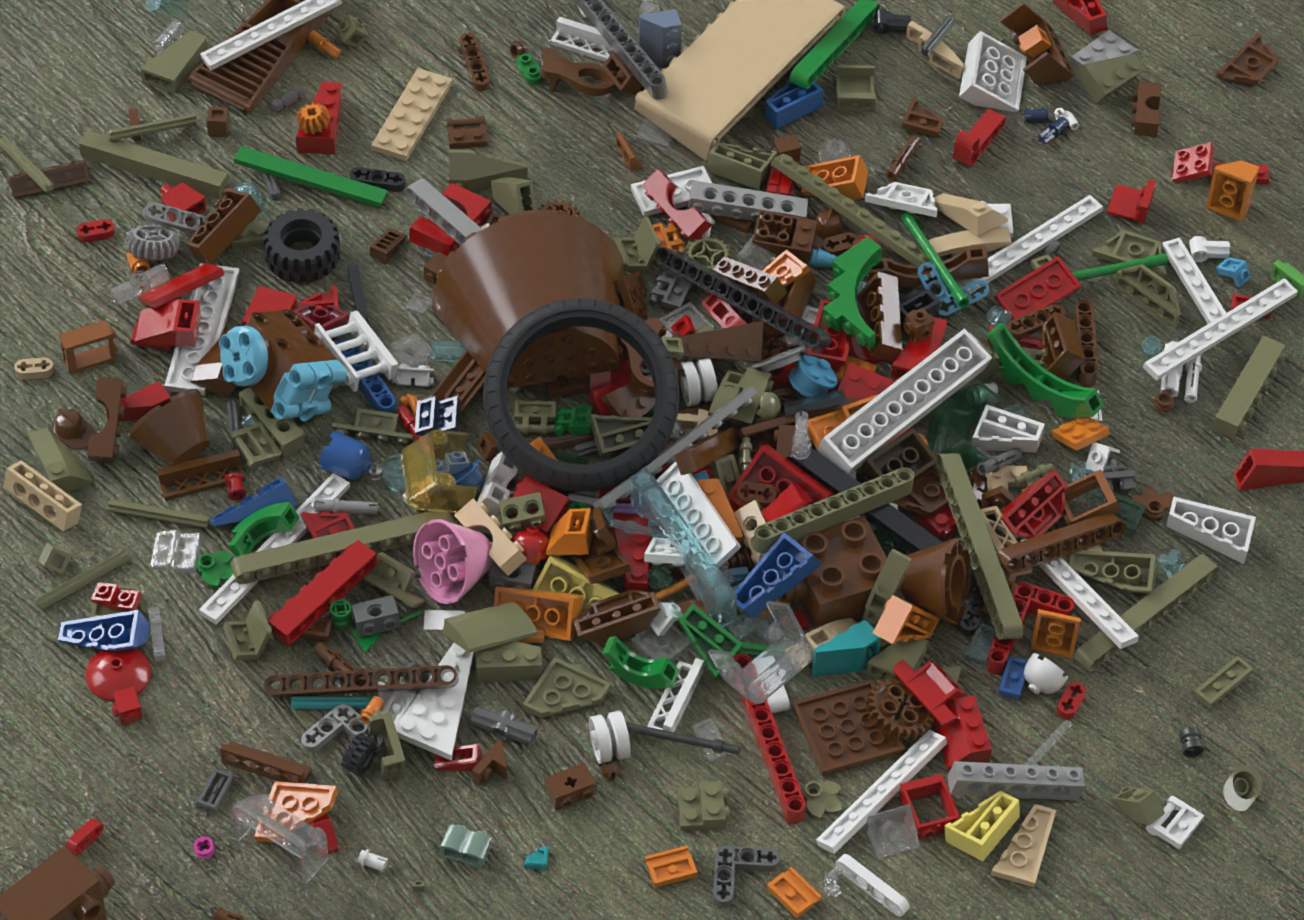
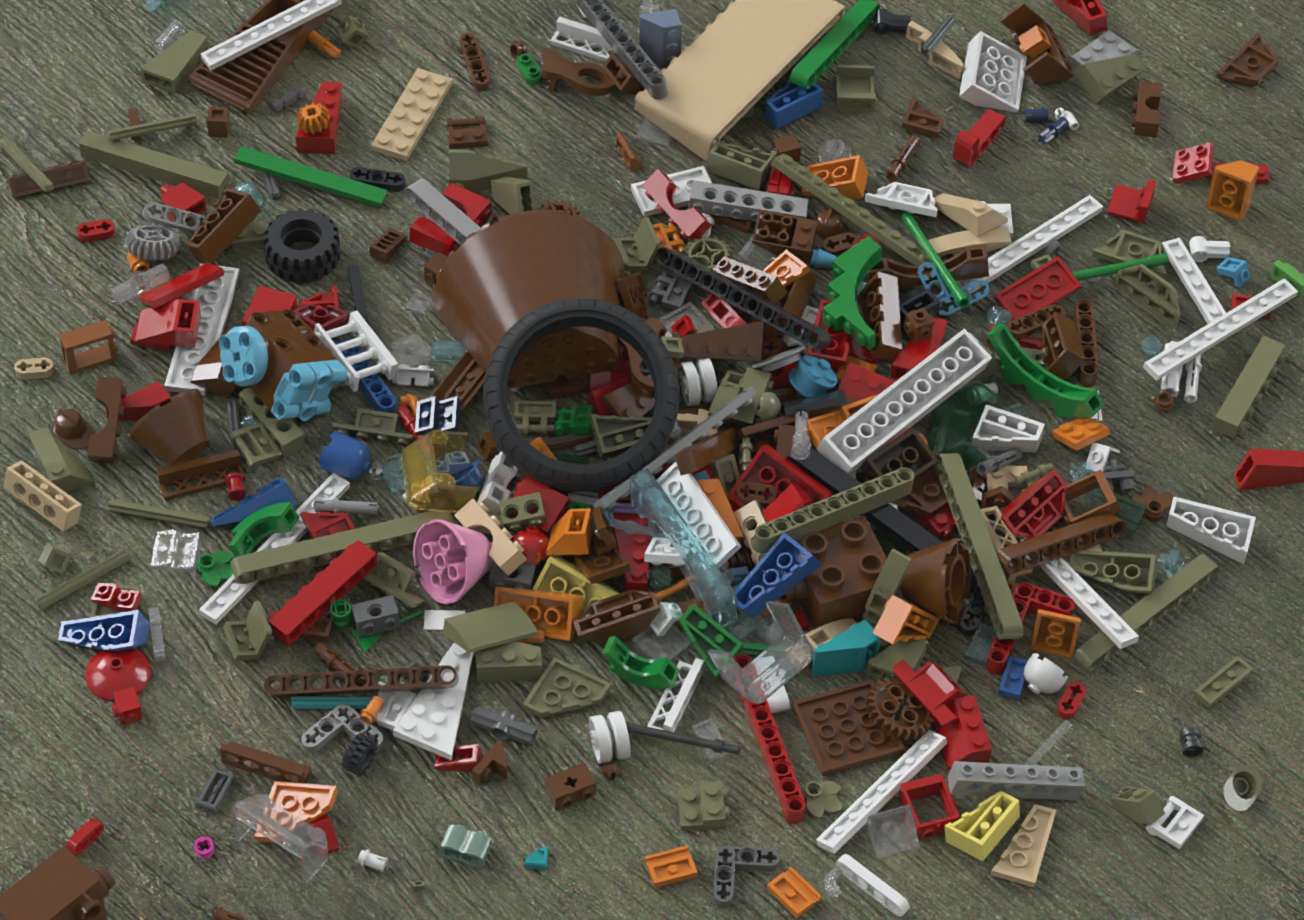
olive panel [368,711,405,781] -> none

